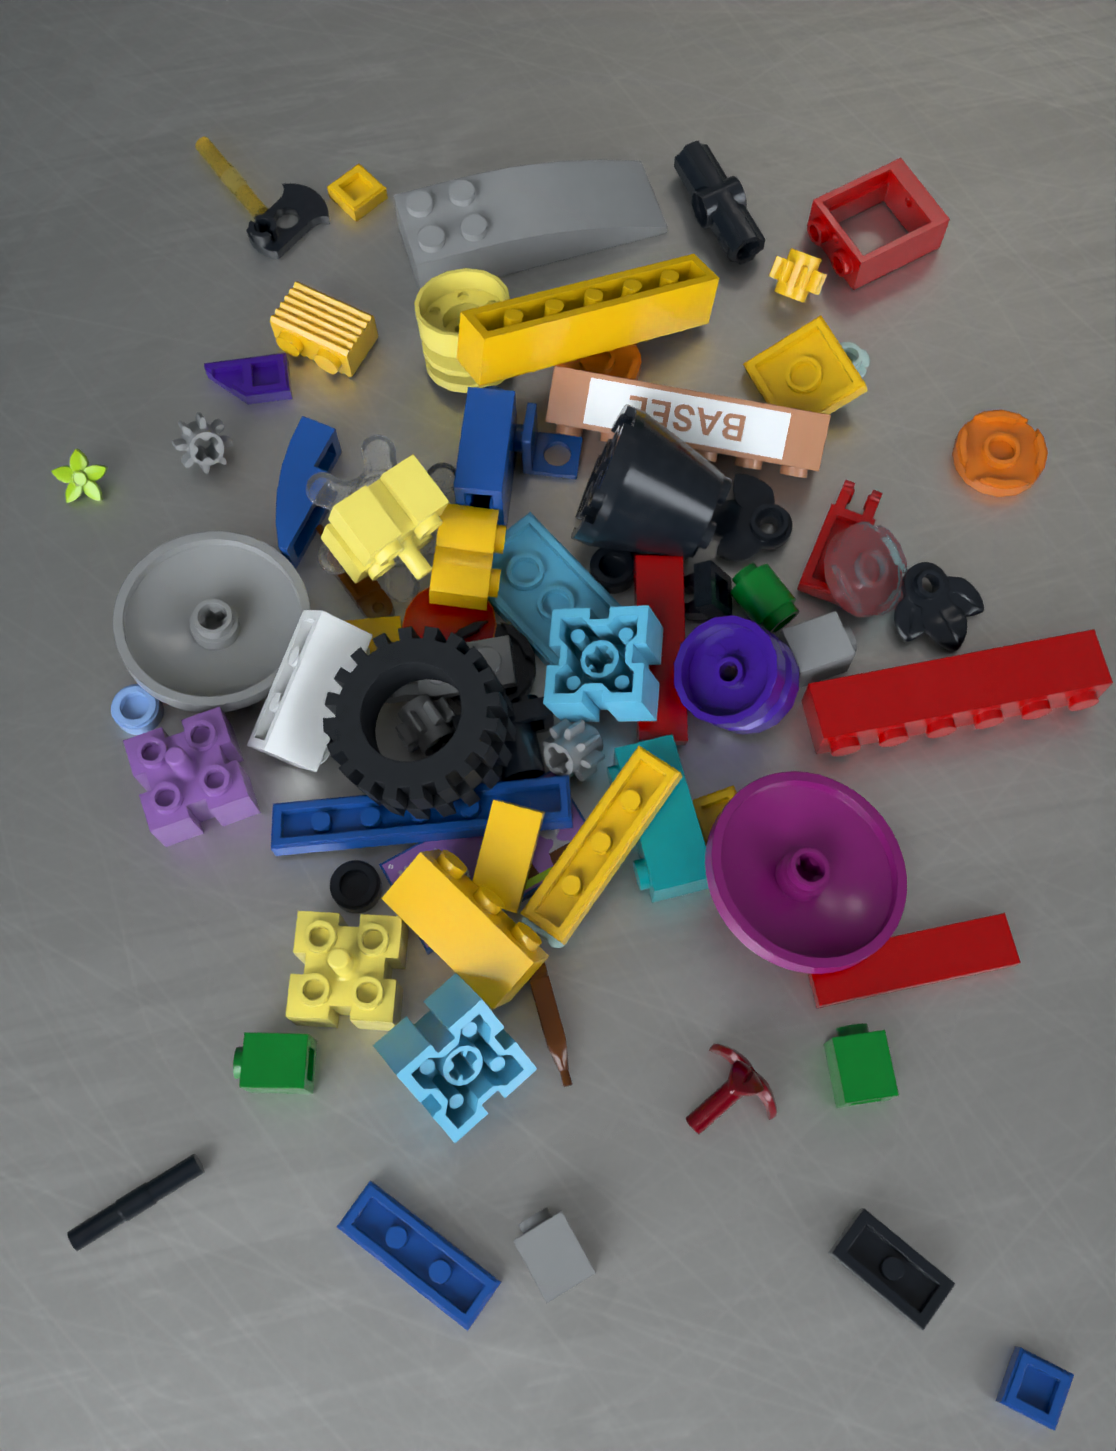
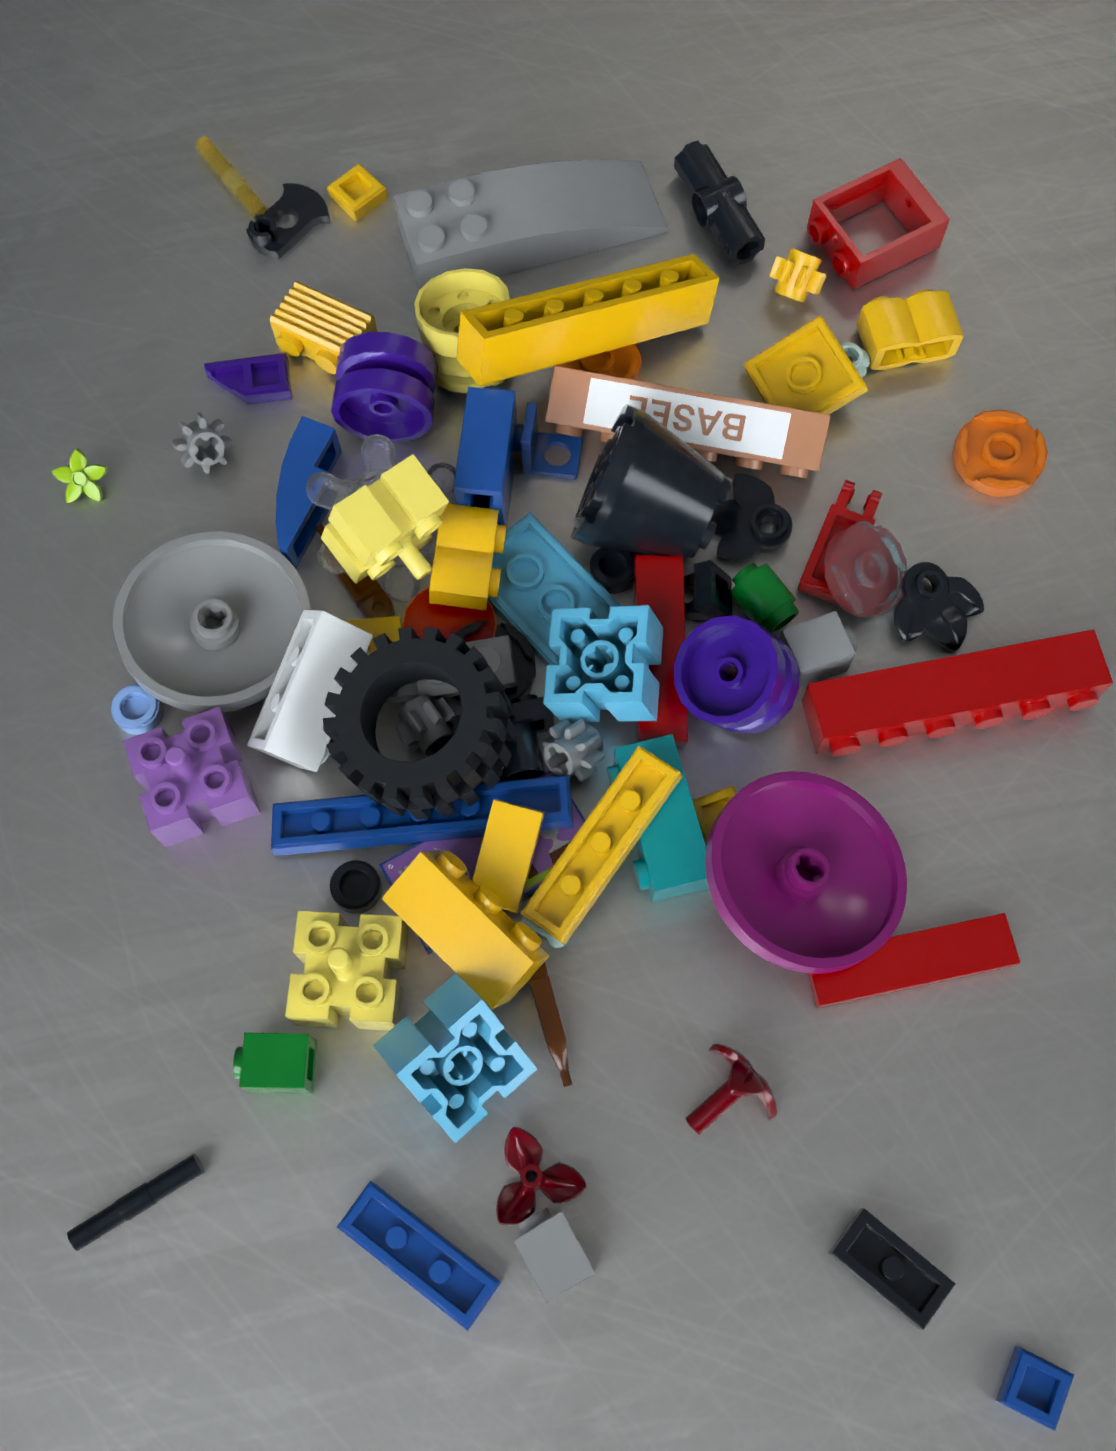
green brick [823,1023,899,1108] -> none
none -> dark purple wheel [331,332,438,443]
none -> dark red plant [496,1127,587,1226]
none -> yellow brick [856,289,964,370]

